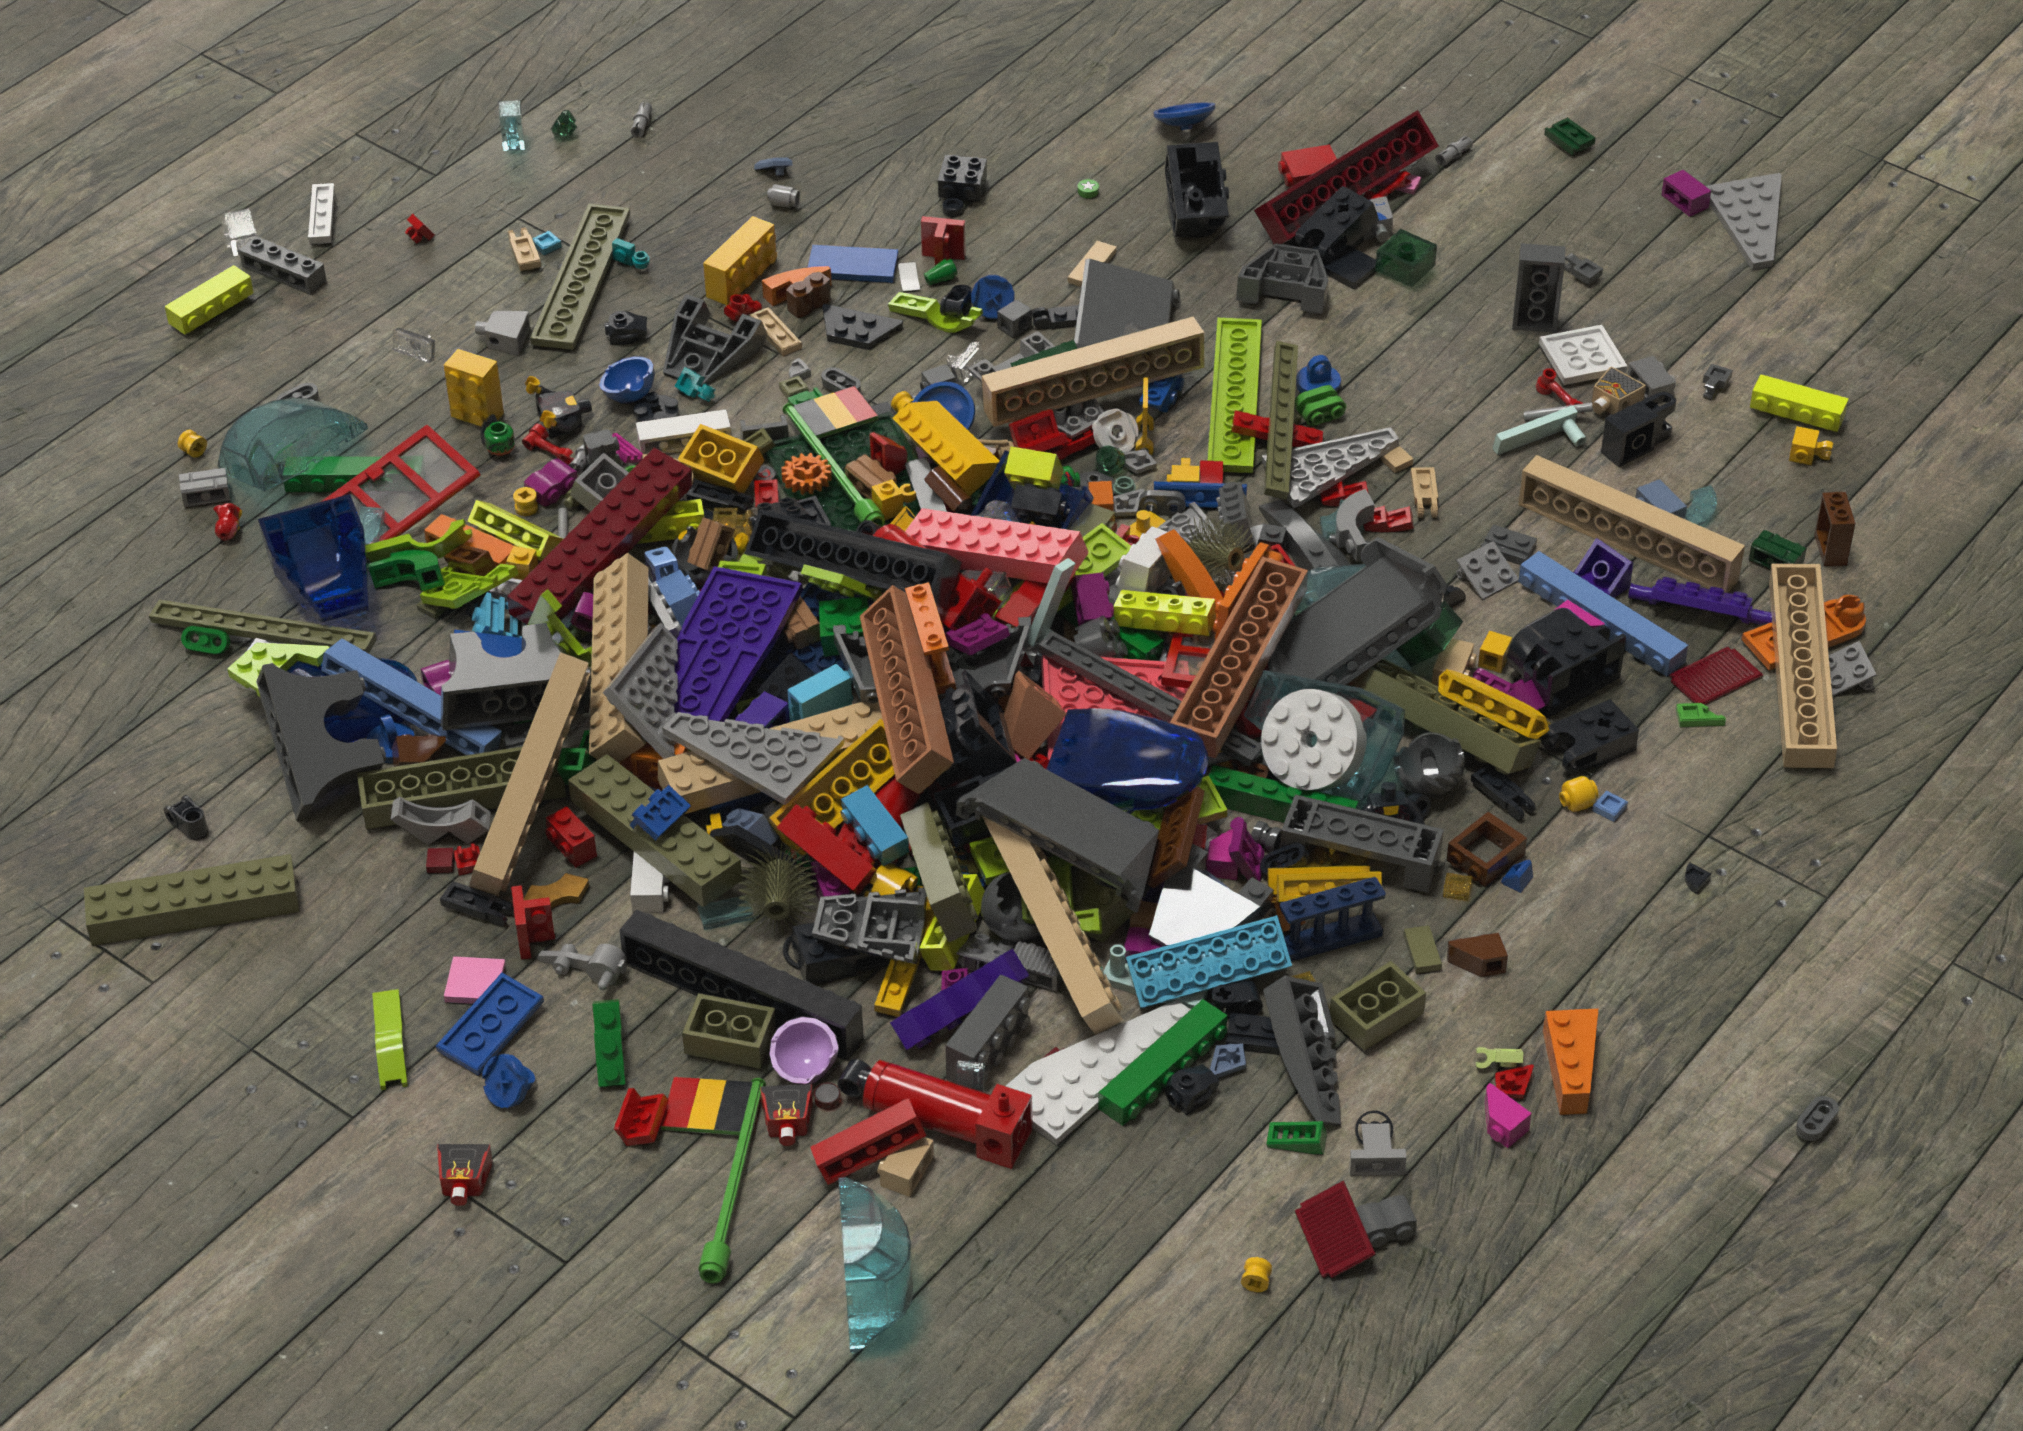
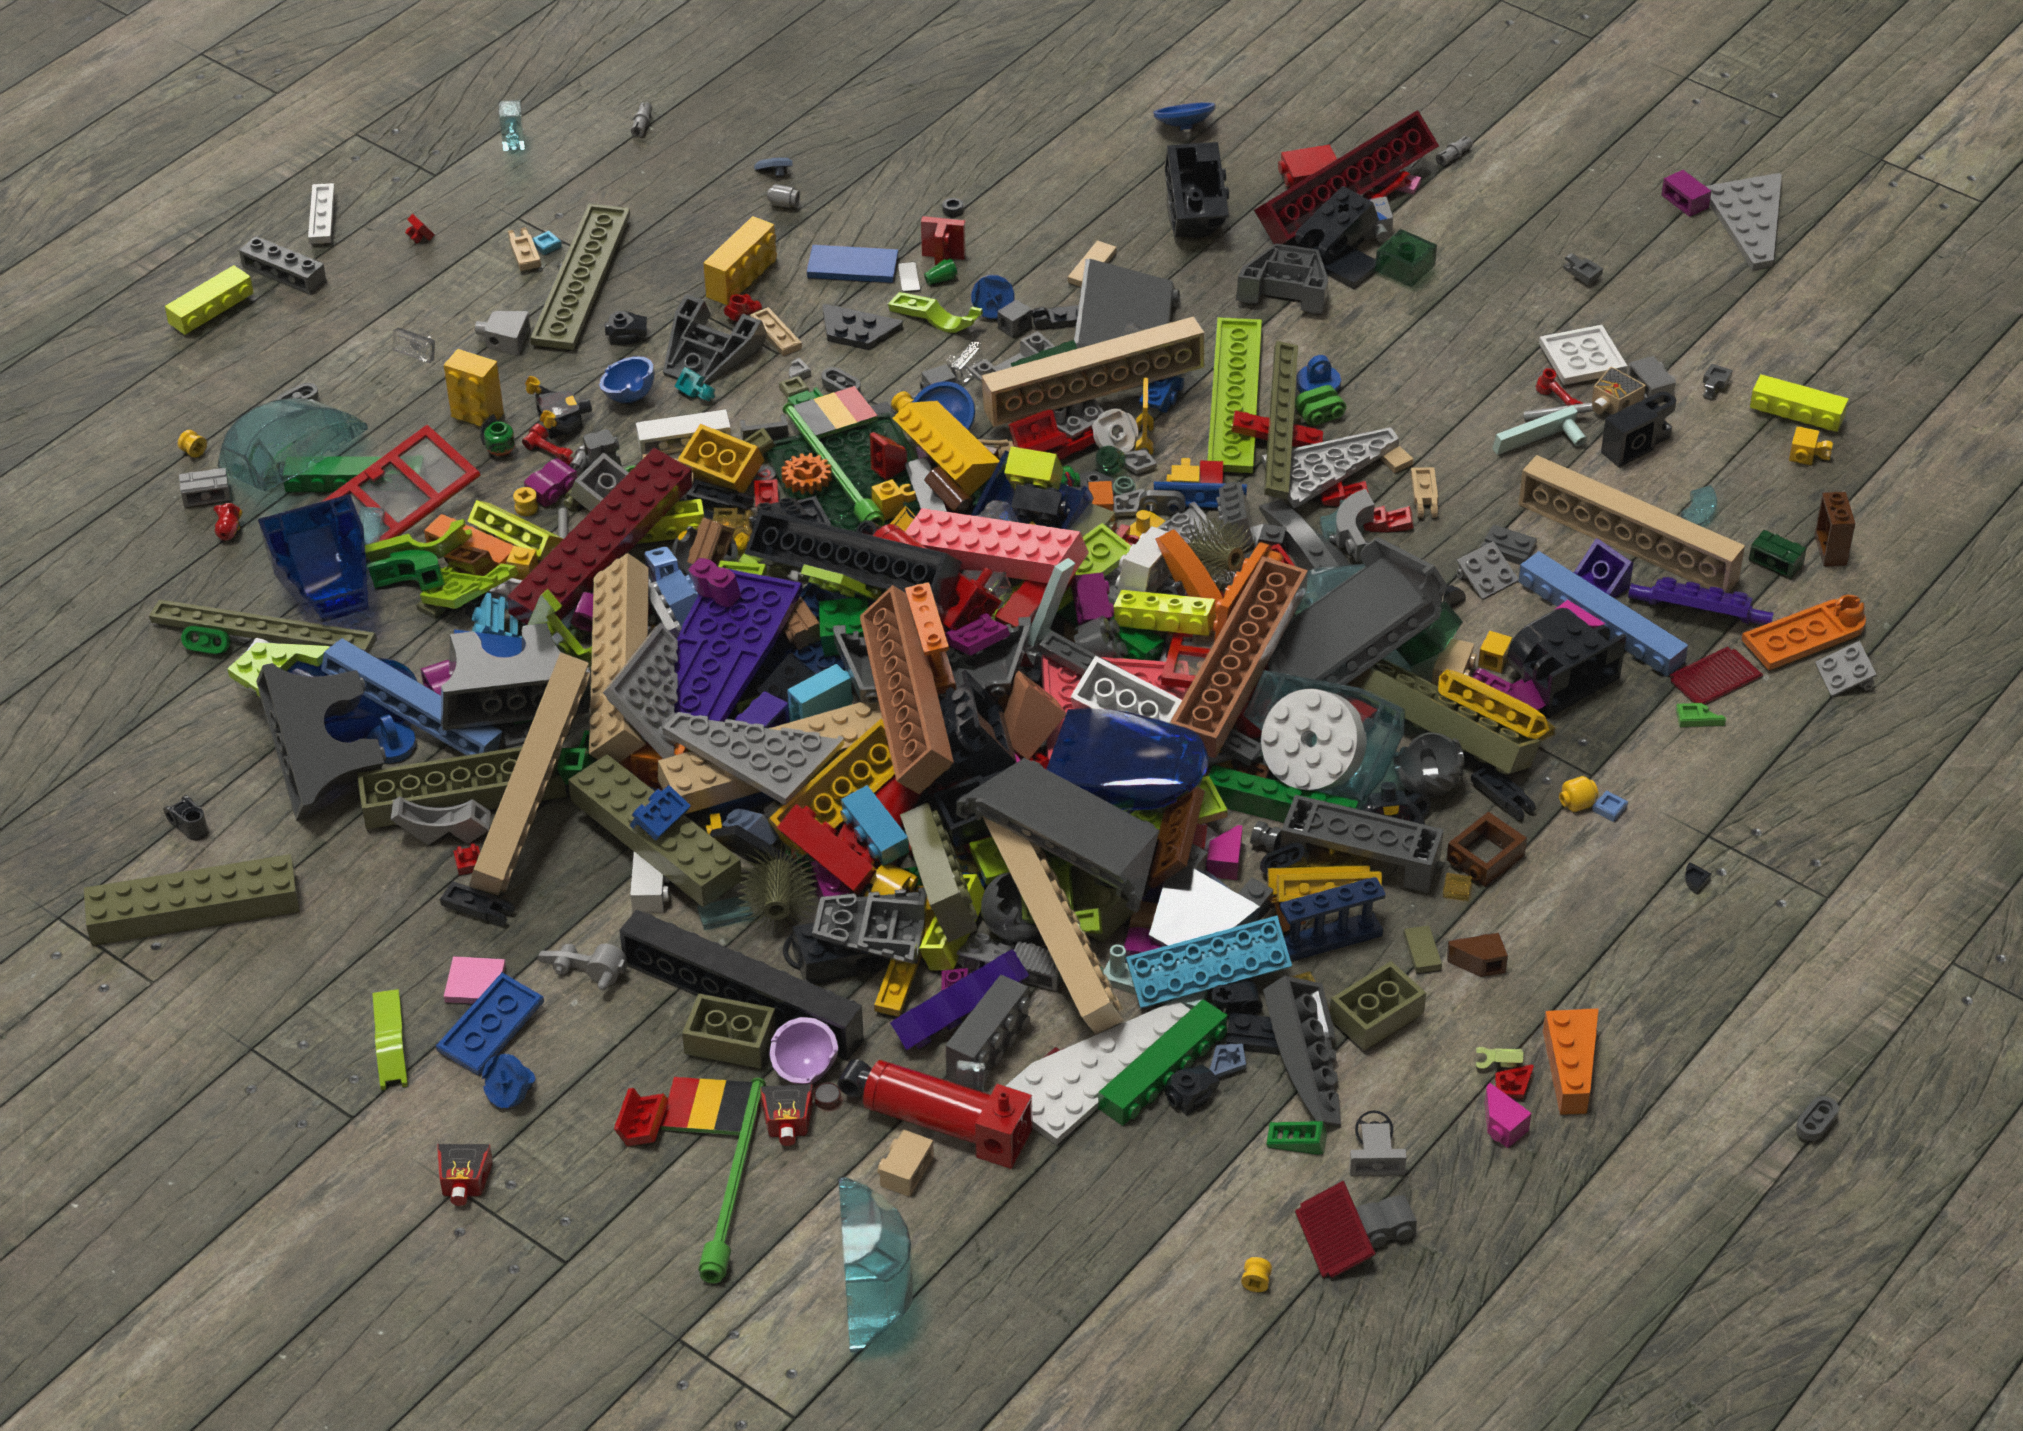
clear brick [221,208,257,256] -> none
reddish brown slope [392,734,446,767] -> none
dark red tile [426,848,454,873] -> none
red bracket [511,885,555,960] -> none
pearl gold tile [524,873,590,909] -> none
red brick [545,806,597,867] -> none
clear green cone [551,110,577,137] -> none
green arch [592,999,626,1087] -> none
teal plate [612,238,650,269] -> none
dark pink tile [612,433,643,463] -> none
black plate [634,392,679,422] -> none
orange slope [762,266,832,306] -> none
reddish brown brick [786,272,831,318] -> none
red brick [810,1098,926,1185] -> none
medium nougat brick [845,454,897,499] -> none
black brick [938,155,987,201] -> none
black piece [940,284,972,318] -> none
bright green tile [1078,179,1099,198] -> none
magenta plate [1228,817,1265,882] -> none
blue slope [1501,860,1533,893] -> none
dark grey brick [1512,243,1566,333] -> none
black brick [1539,699,1639,774] -> none
dark green plate [1544,117,1596,155] -> none
sand blue brick [1635,479,1687,519] -> none
tan brick [1769,564,1837,768] -> none
none -> magenta brick [688,558,741,607]
none -> white brick [1071,656,1182,751]

